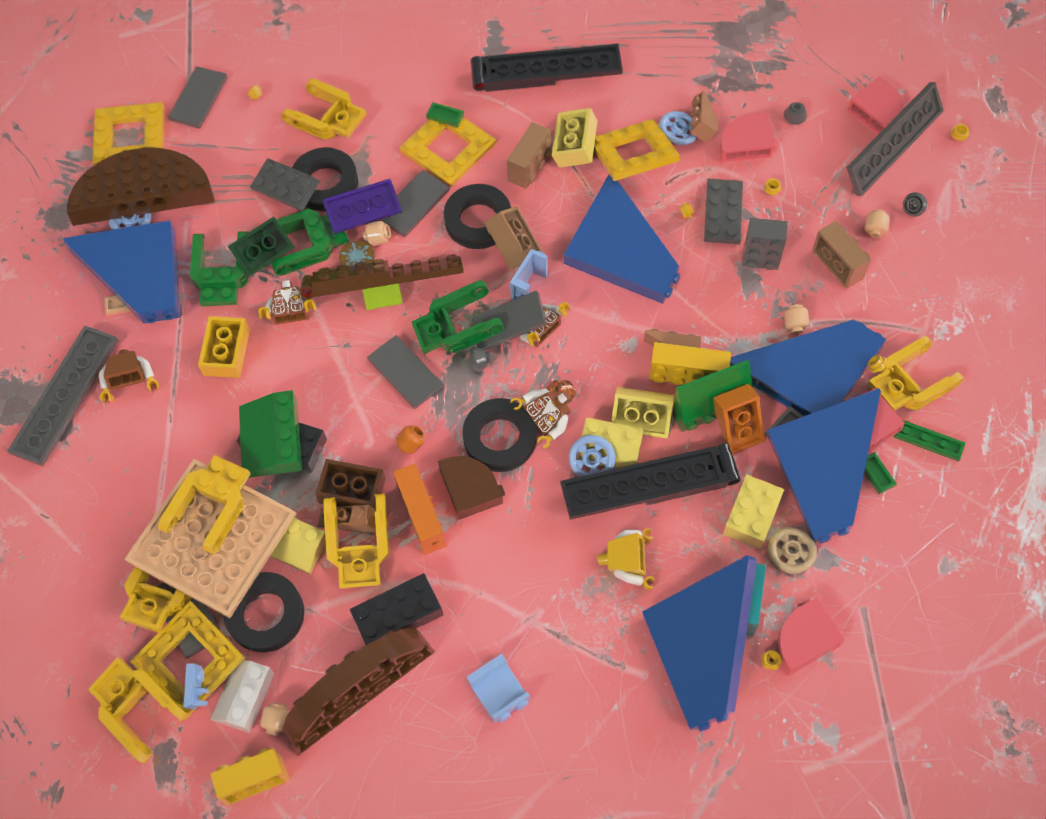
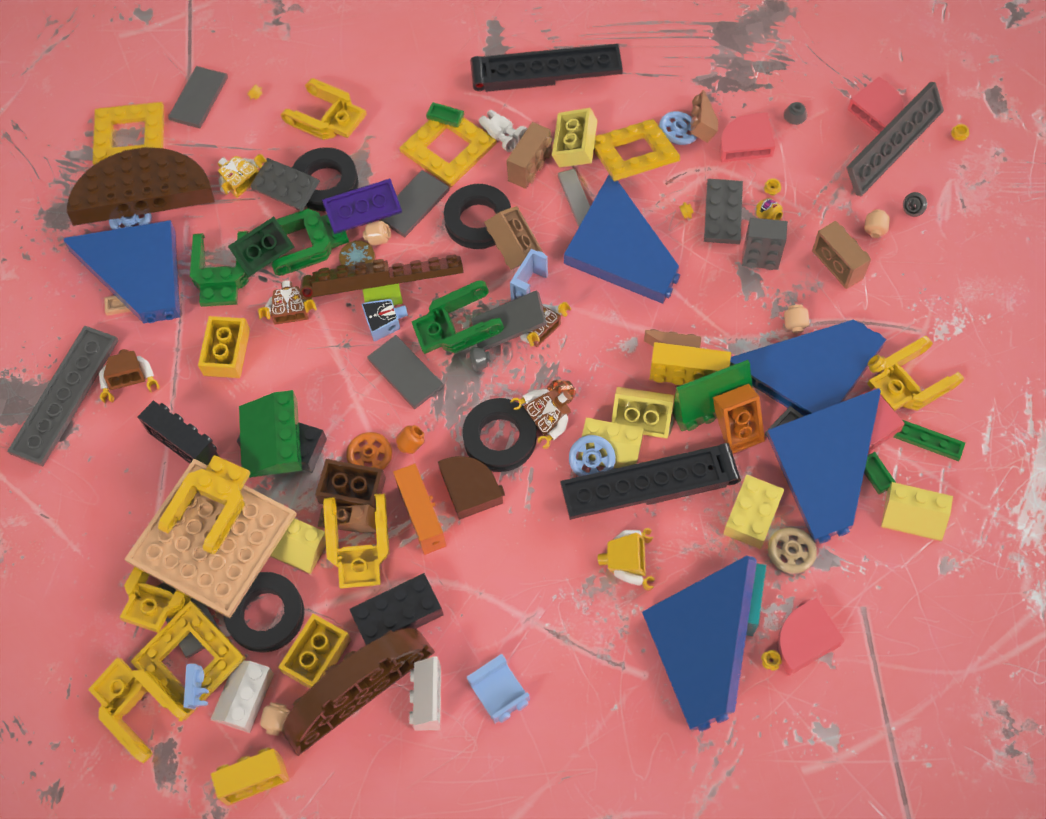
none -> black brick [137,400,219,466]
none -> torso [218,154,267,198]
none -> yellow brick [278,614,352,689]
none -> orange plate [346,432,392,470]
none -> torso [362,299,408,342]
none -> white slope [409,657,441,731]
none -> white piece [478,110,528,152]
none -> light grey tile [558,169,590,227]
none -> yellow head [756,198,783,220]
none -> light yellow slope [881,482,953,541]

